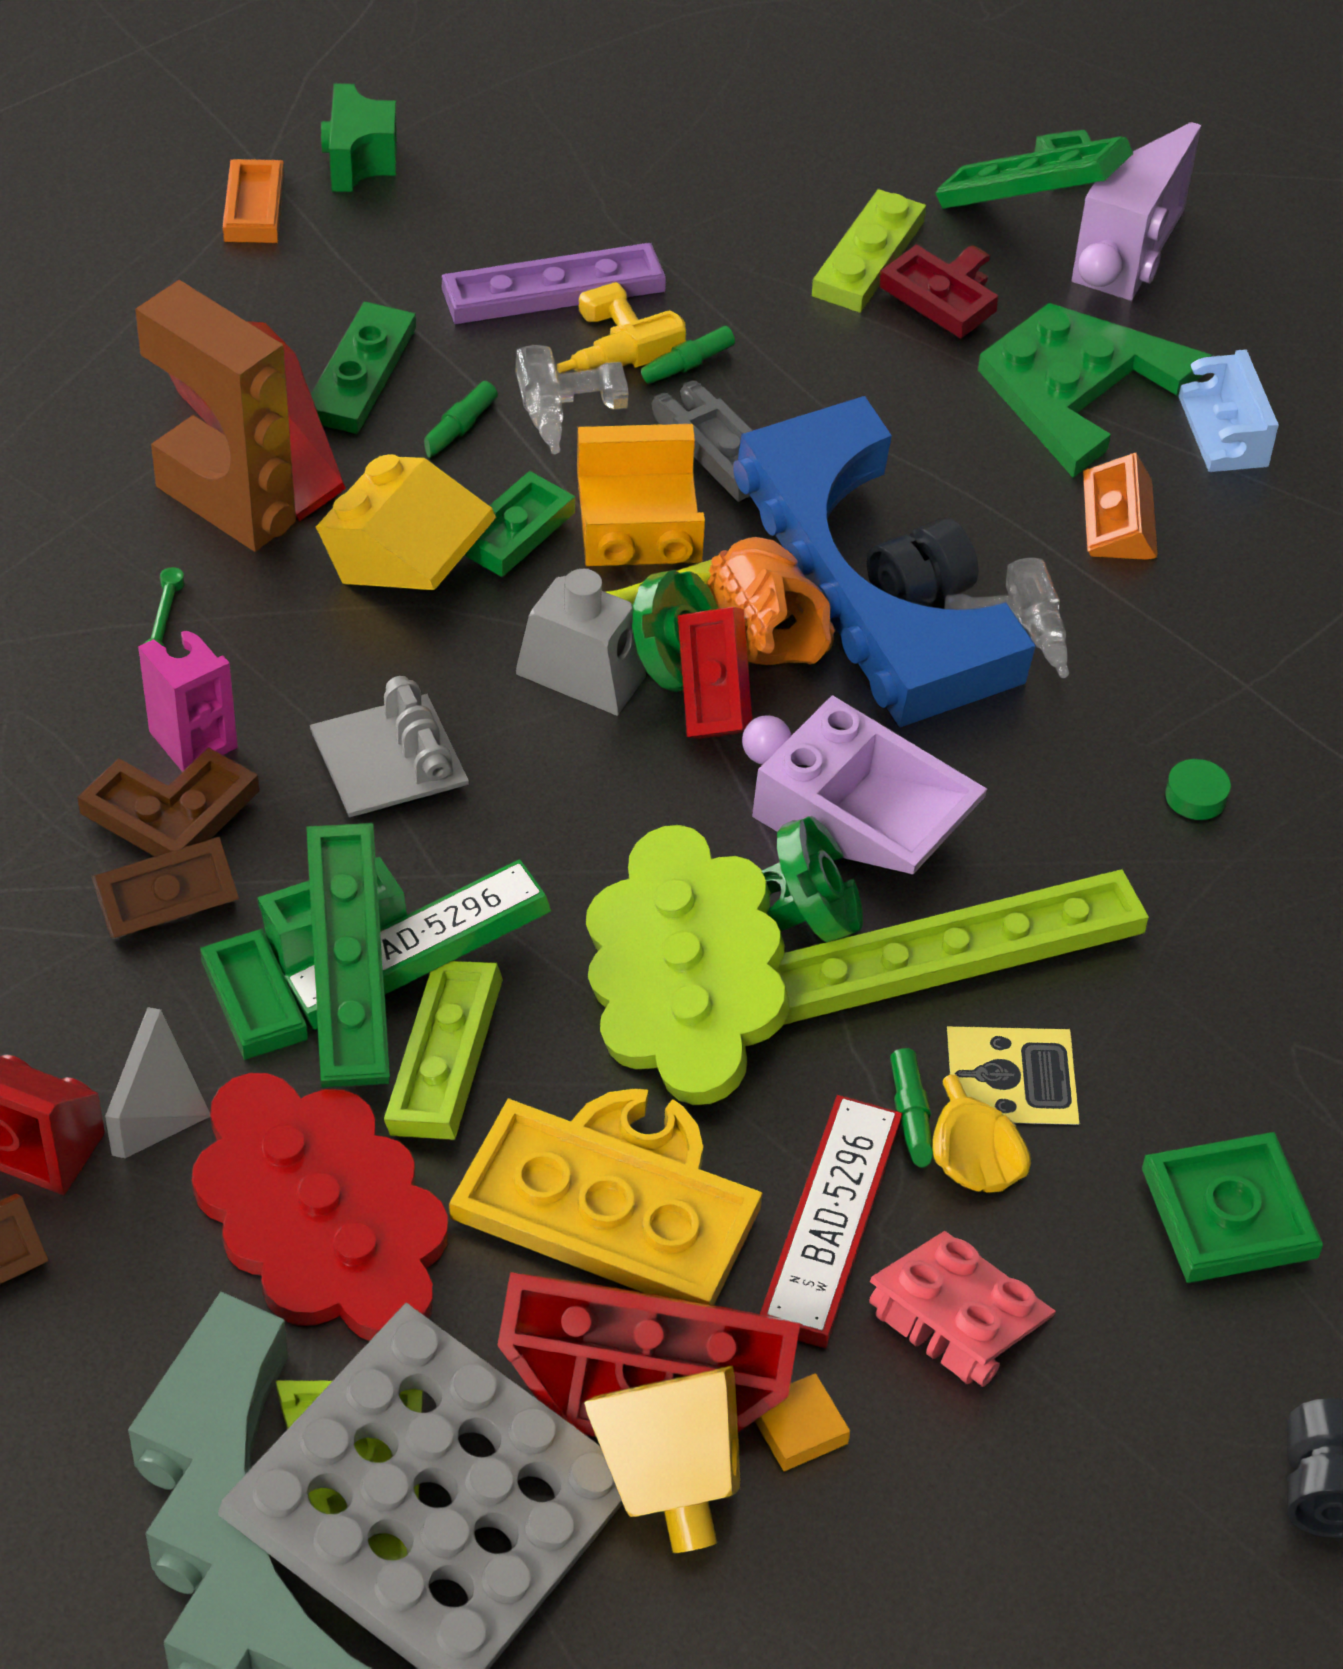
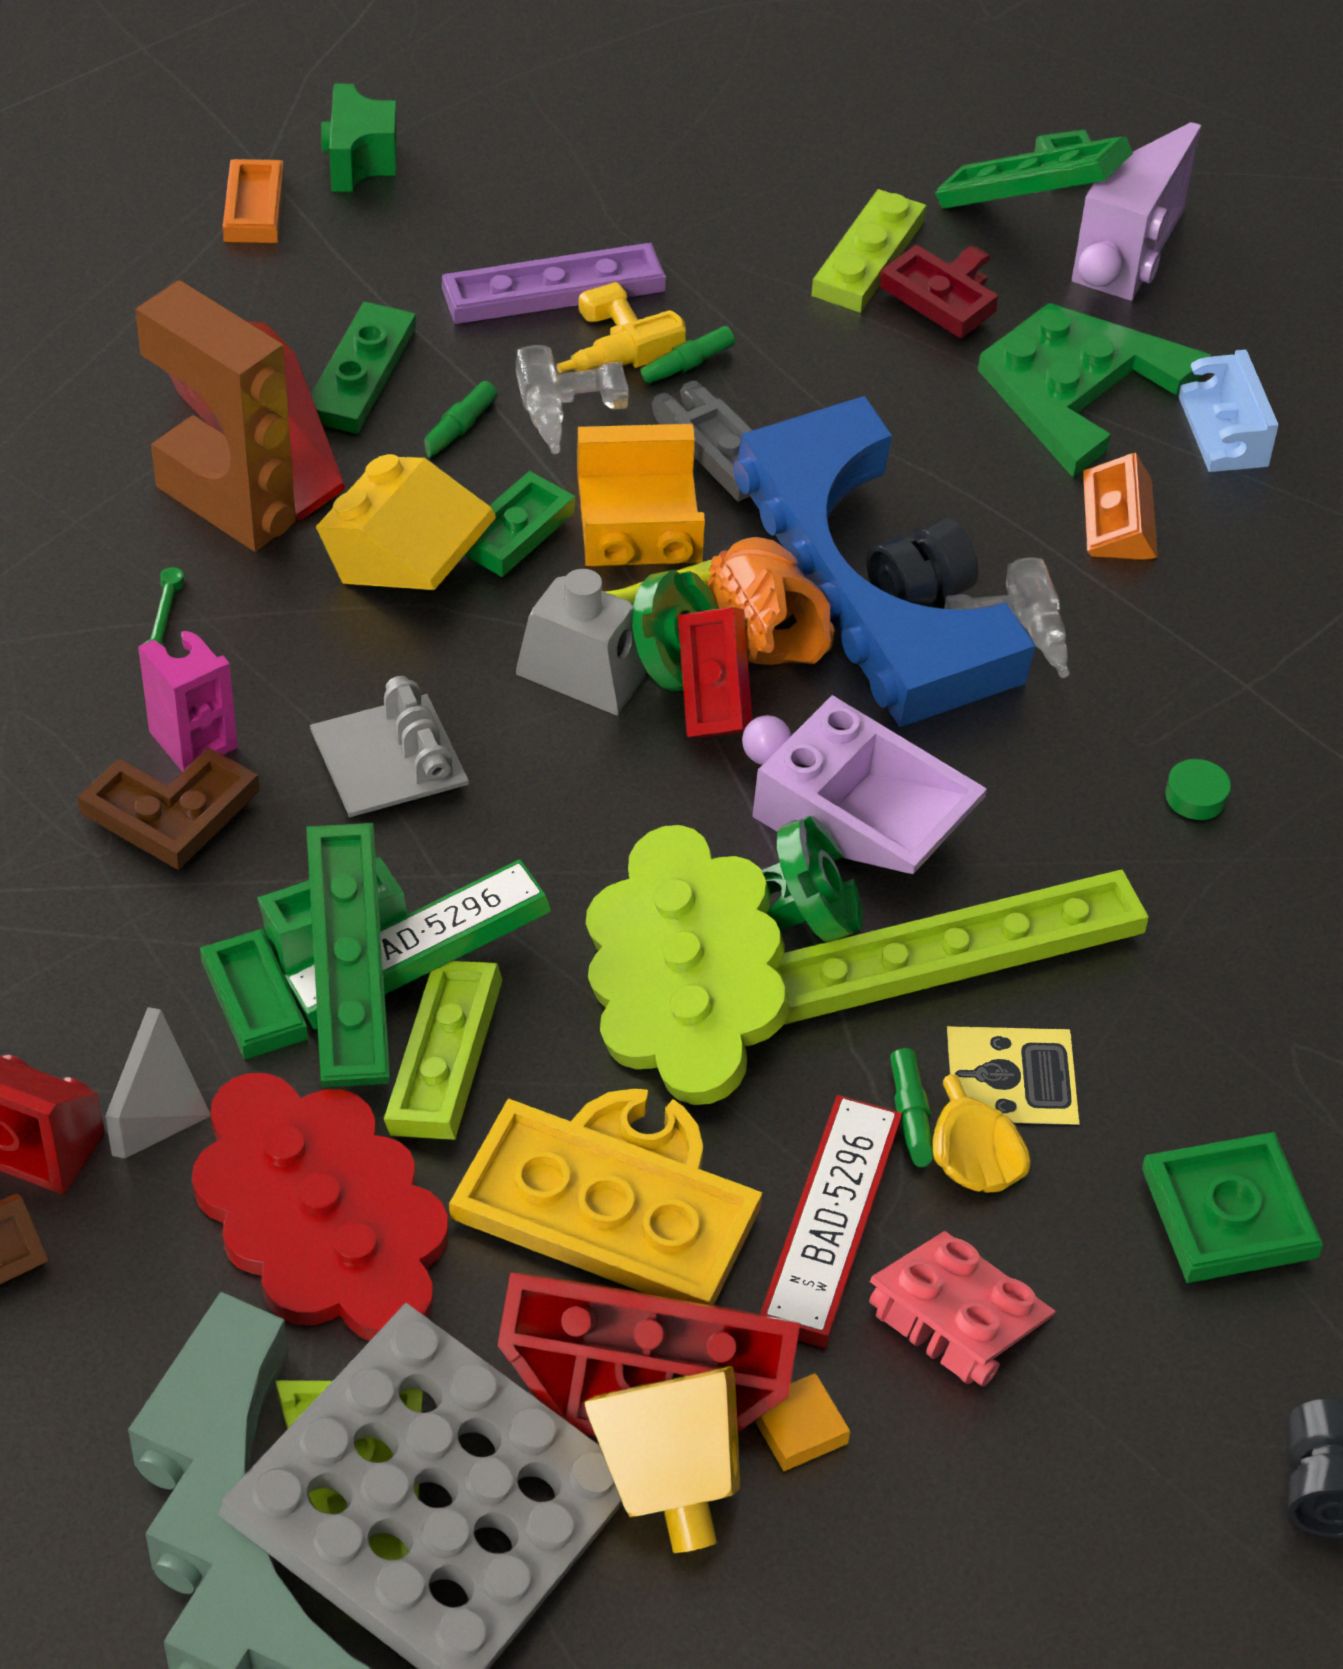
reddish brown plate [91,837,239,938] -> none

